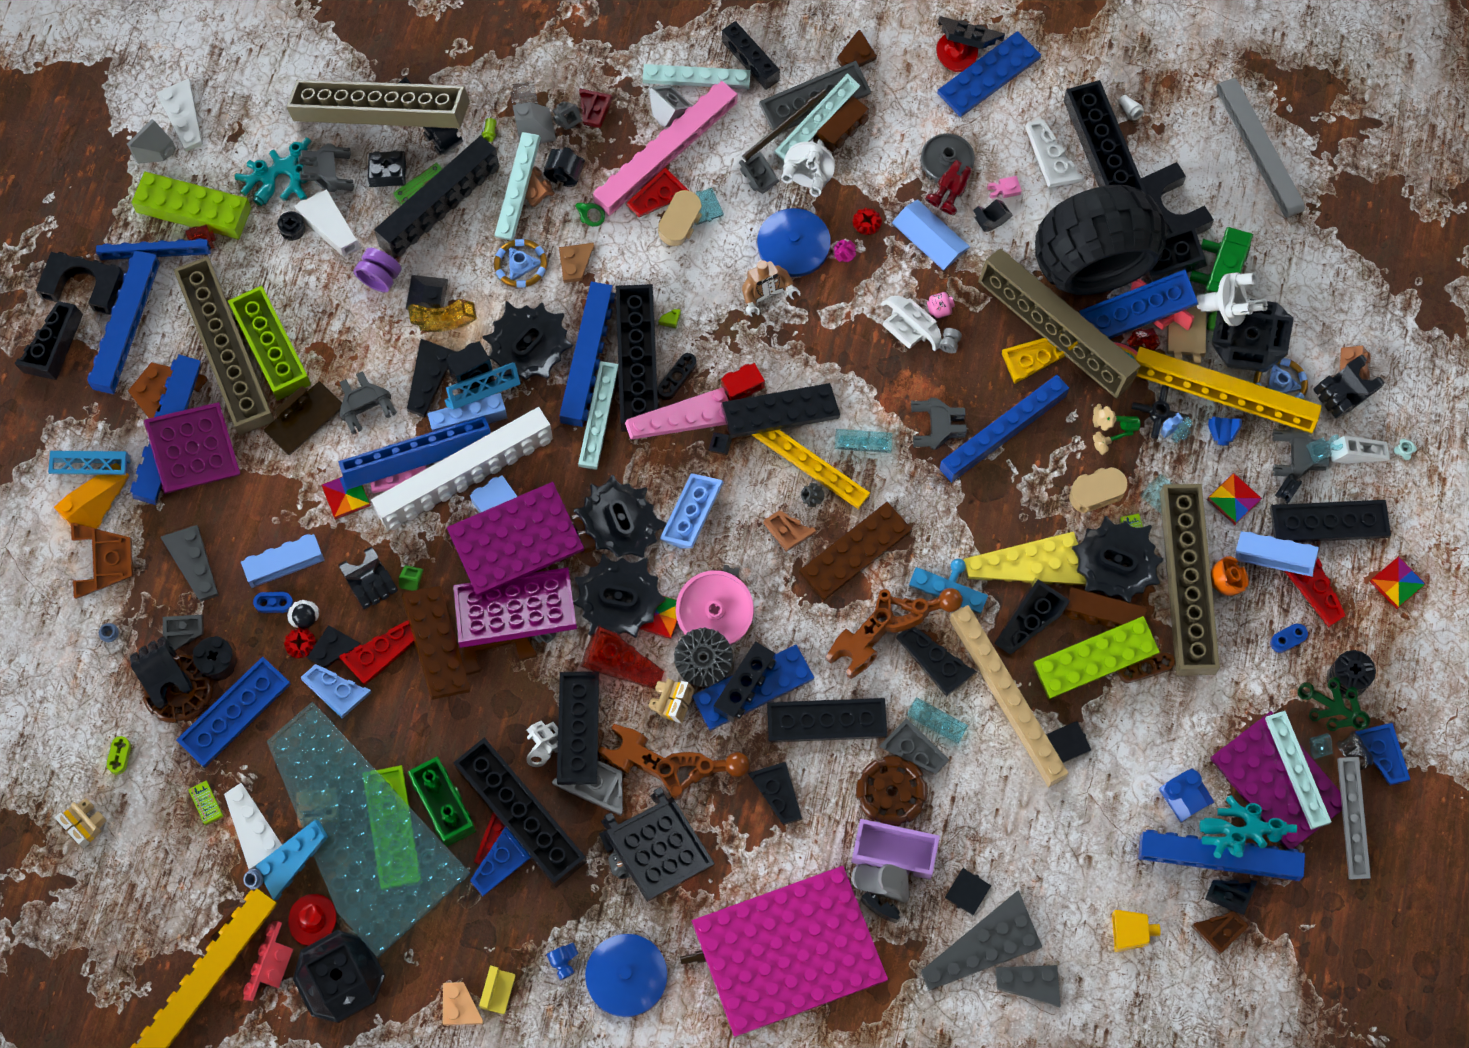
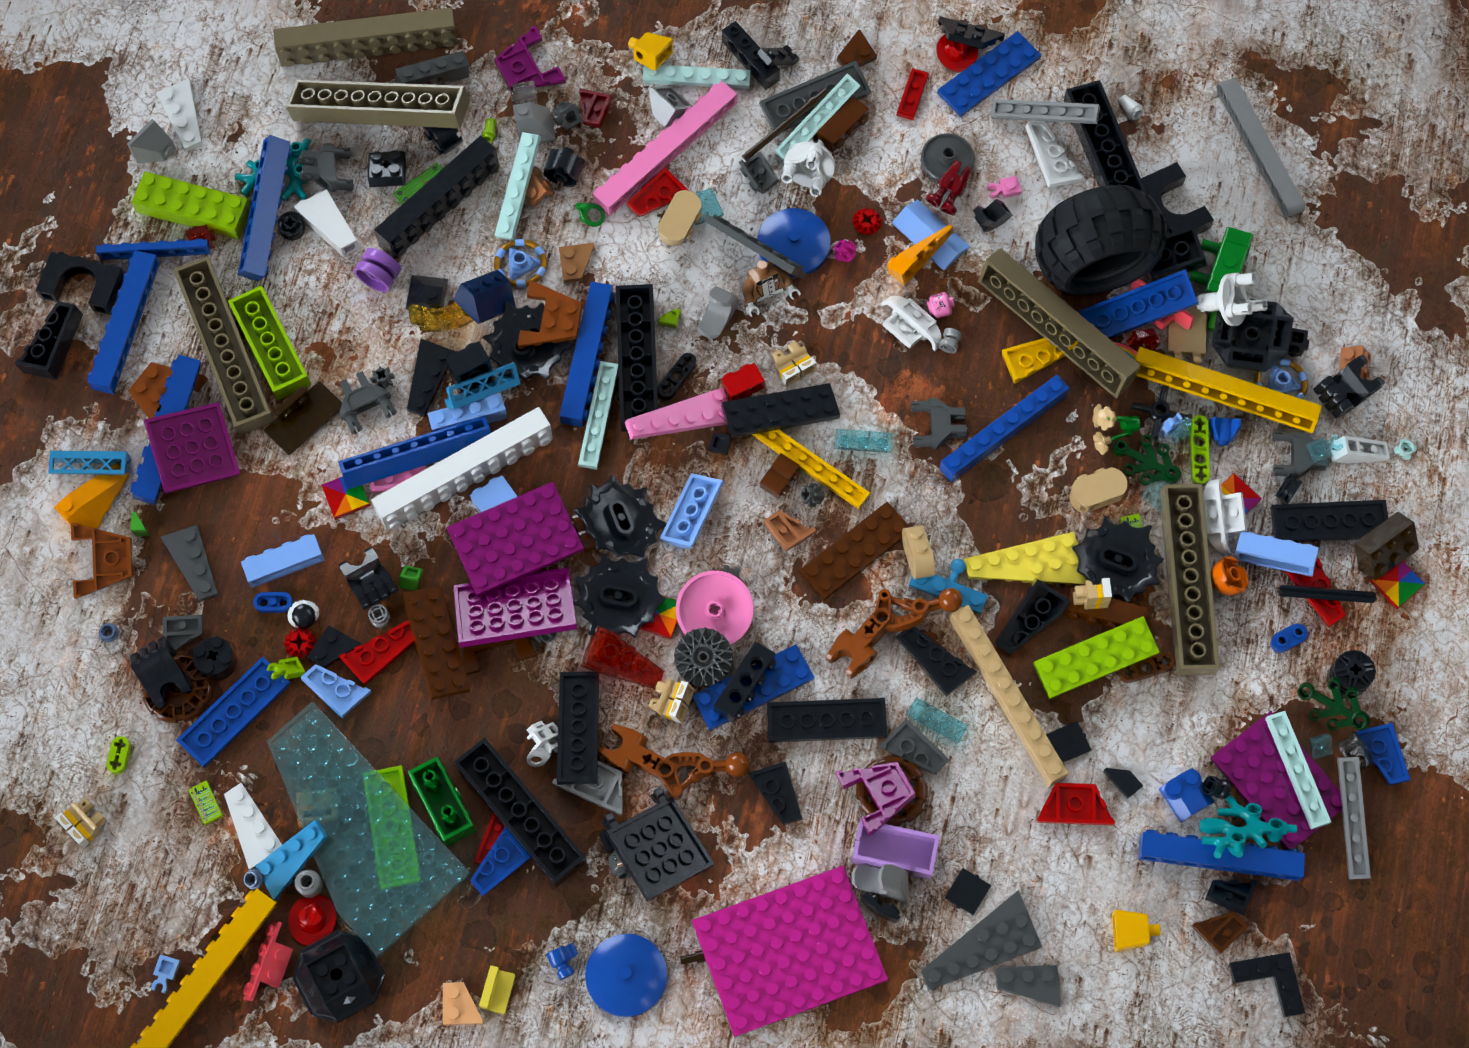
none -> bright green slope [131,512,149,536]
none -> light blue plate [151,955,181,994]
none -> blue brick [237,135,291,281]
none -> lime plate [267,657,305,679]
none -> dark tan brick [273,7,458,67]
none -> light grey head [295,869,323,898]
none -> light grey wheel [368,604,390,629]
none -> dark grey gear [370,366,395,389]
none -> dark grey arch [395,51,470,84]
none -> dark blue slope [453,270,516,324]
none -> magenta wing [494,25,566,91]
none -> dark orange wing [518,280,582,349]
none -> yellow torso [628,32,673,71]
none -> light grey animal [697,286,739,339]
none -> dark grey plate [703,214,807,280]
none -> black plate [757,45,800,66]
none -> reddish brown brick [760,453,801,499]
none -> tan hips [772,341,816,387]
none -> magenta wing [835,762,916,836]
none -> light orange wedge [887,225,954,286]
none -> red tile [896,68,929,121]
none -> tan brick [902,525,935,579]
none -> light grey plate [991,99,1100,124]
none -> red wing [1036,783,1115,826]
none -> tan hips [1073,578,1112,609]
none -> black tile [1103,768,1143,799]
none -> dark green plant [1112,434,1181,486]
none -> lime beam [1190,415,1210,486]
none -> white plate [1203,478,1247,554]
none -> black wheel [1203,776,1231,800]
none -> black plate [1229,952,1305,1018]
none -> black axle [1278,585,1376,603]
none -> black brick [1288,328,1309,357]
none -> dark brown brick [1354,512,1419,581]

